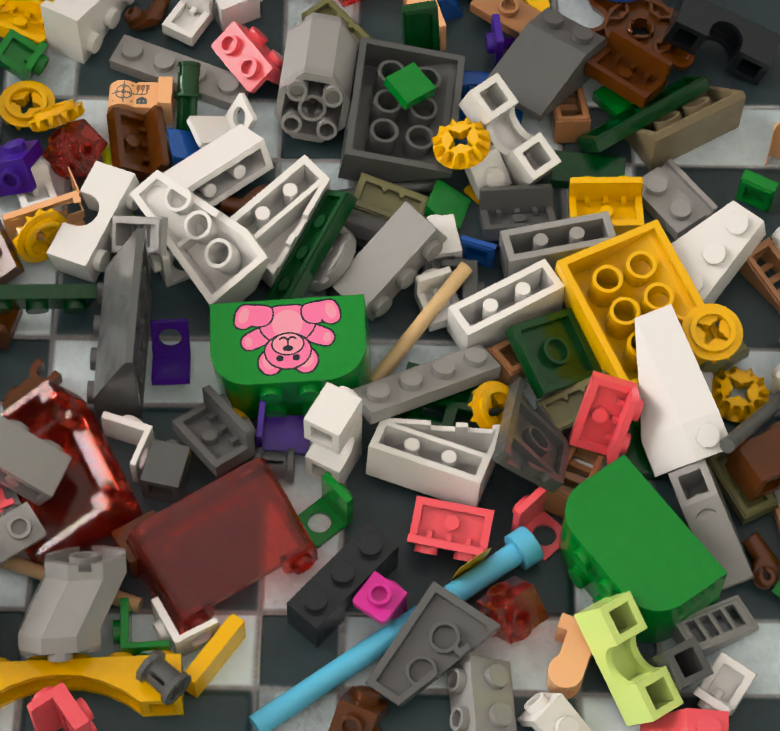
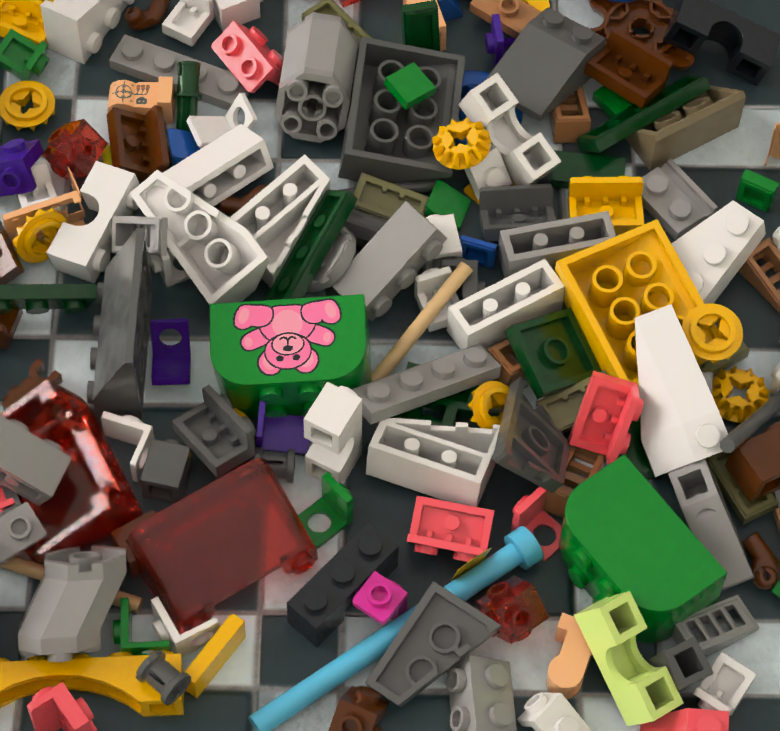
yellow gear [28,99,85,132] -> none

